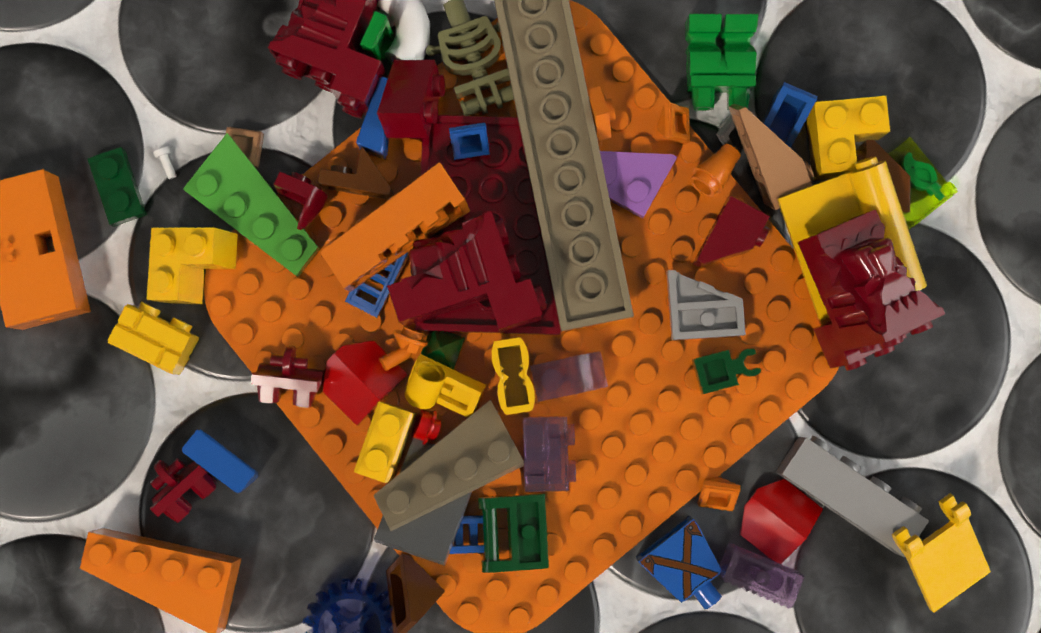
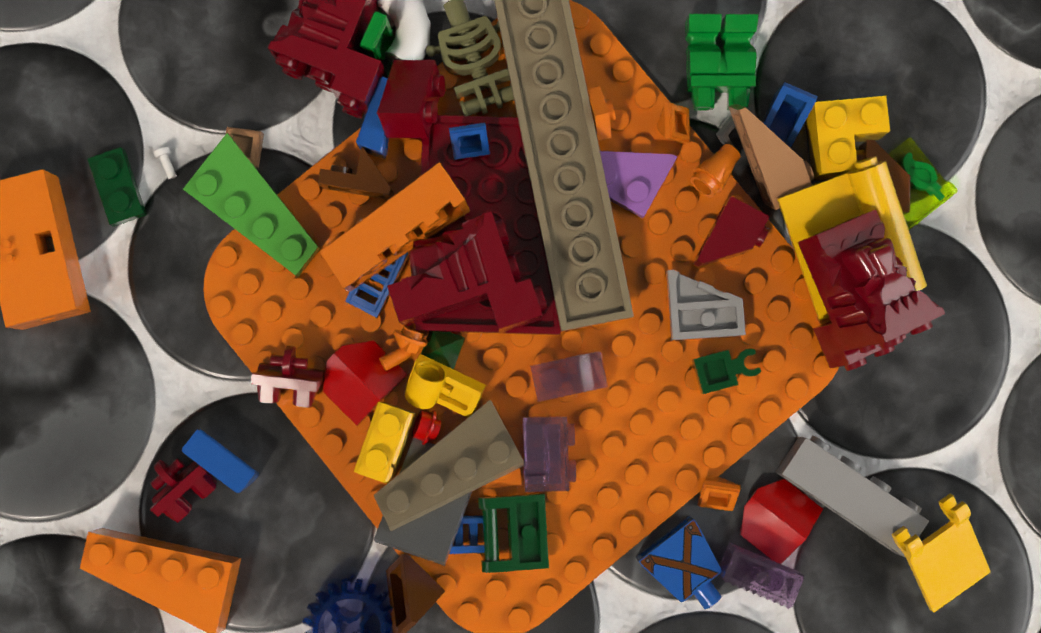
yellow brick [108,301,199,375] -> none
yellow brick [147,228,238,304] -> none
dark red plate [274,172,328,230] -> none
yellow brick [492,337,535,415] -> none

